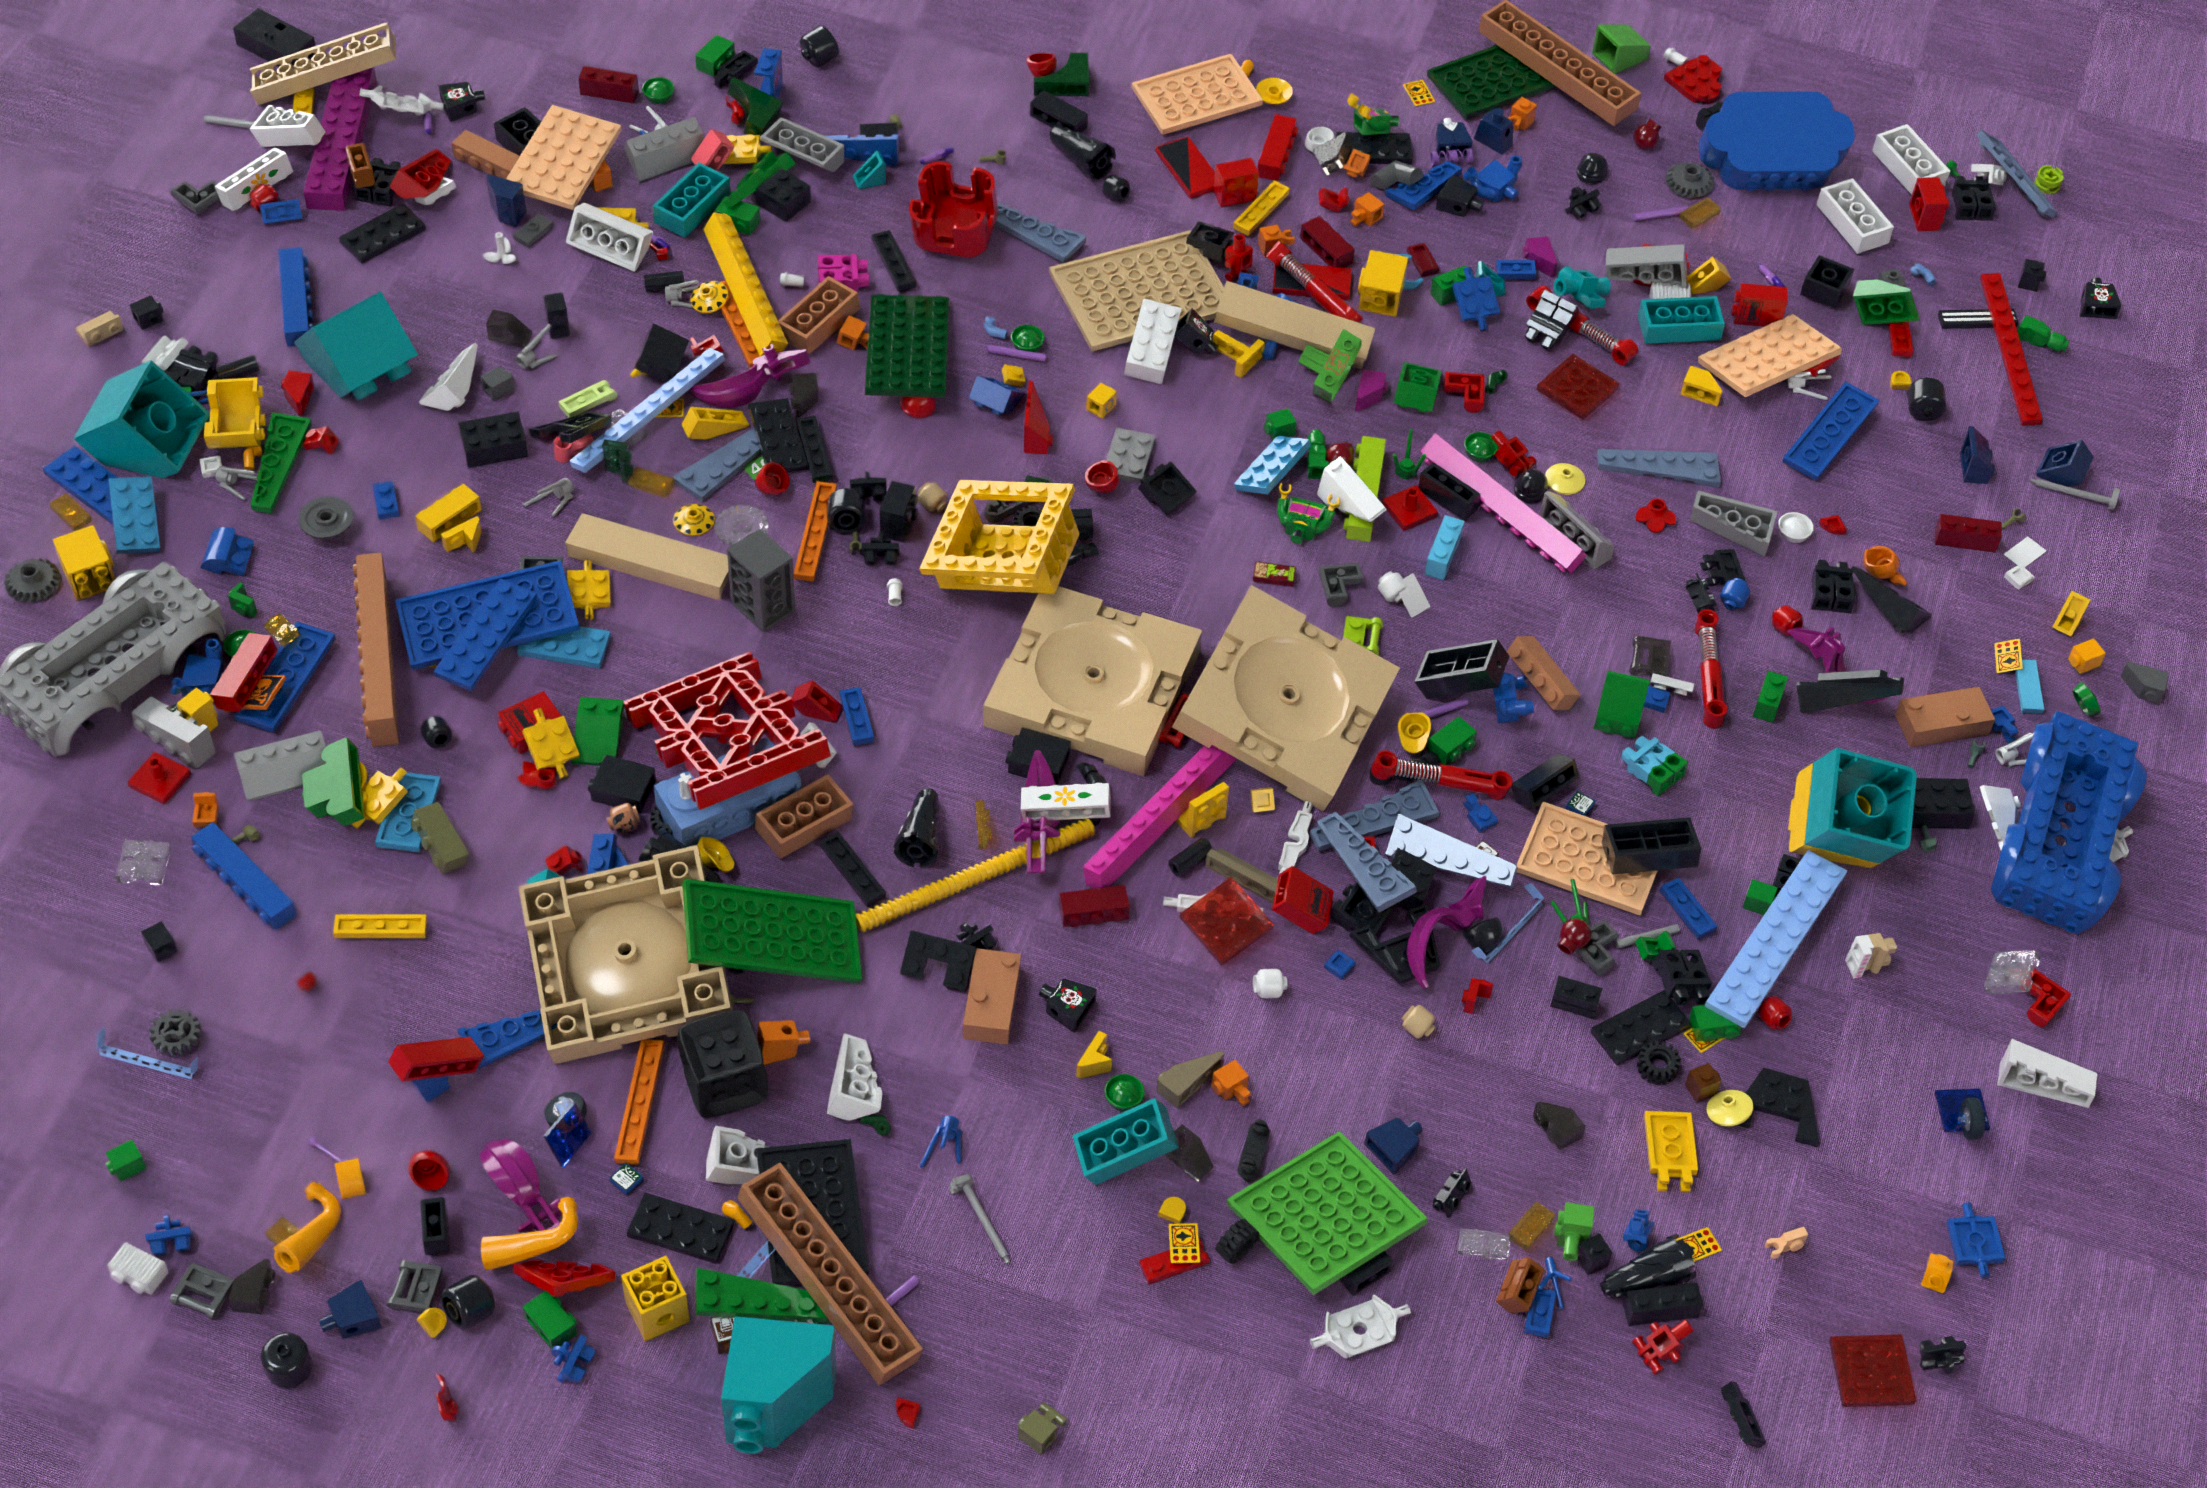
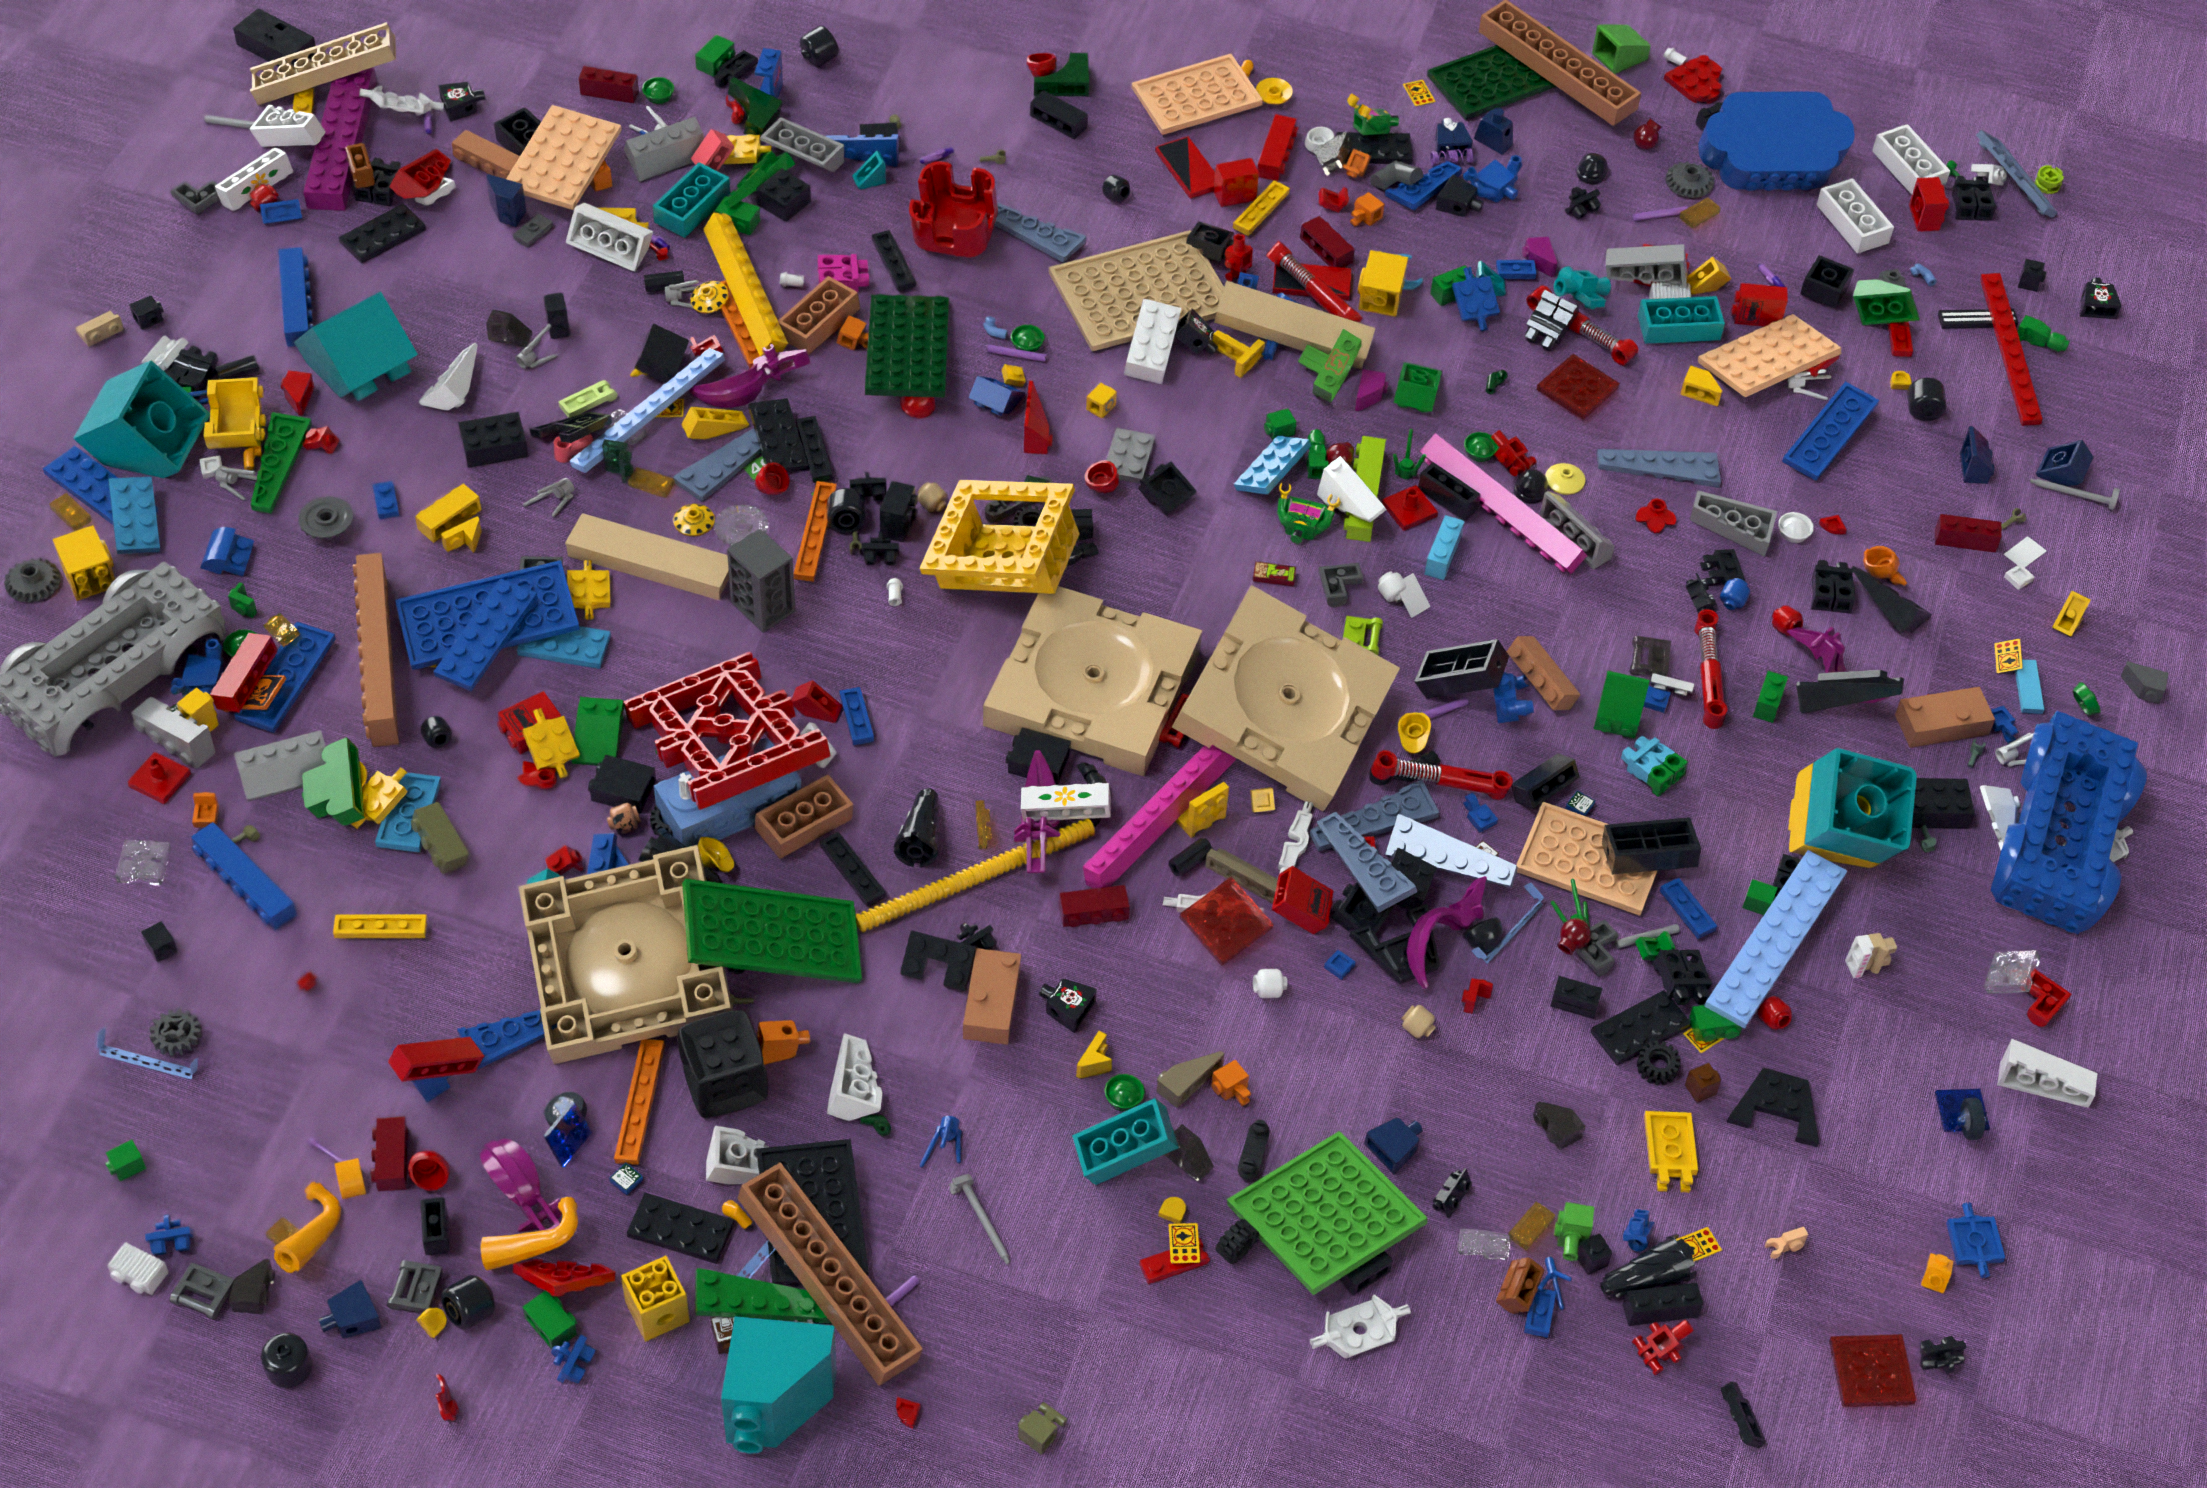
dark grey brick [481,366,514,401] -> none
white plant [483,232,517,264] -> none
clear smoke slope [789,373,818,417] -> none
black cone [1050,126,1116,180] -> none
orange brick [1258,224,1295,257] -> none
dark red tile [1407,243,1440,277] -> none
green brick [1427,716,1477,765] -> none
red brick [1443,372,1485,413] -> none
orange brick [1508,97,1537,131] -> none
light yellow dish [1706,1090,1753,1126] -> none
light orange brick [2068,638,2106,674] -> none
none -> dark red brick [371,1116,408,1192]

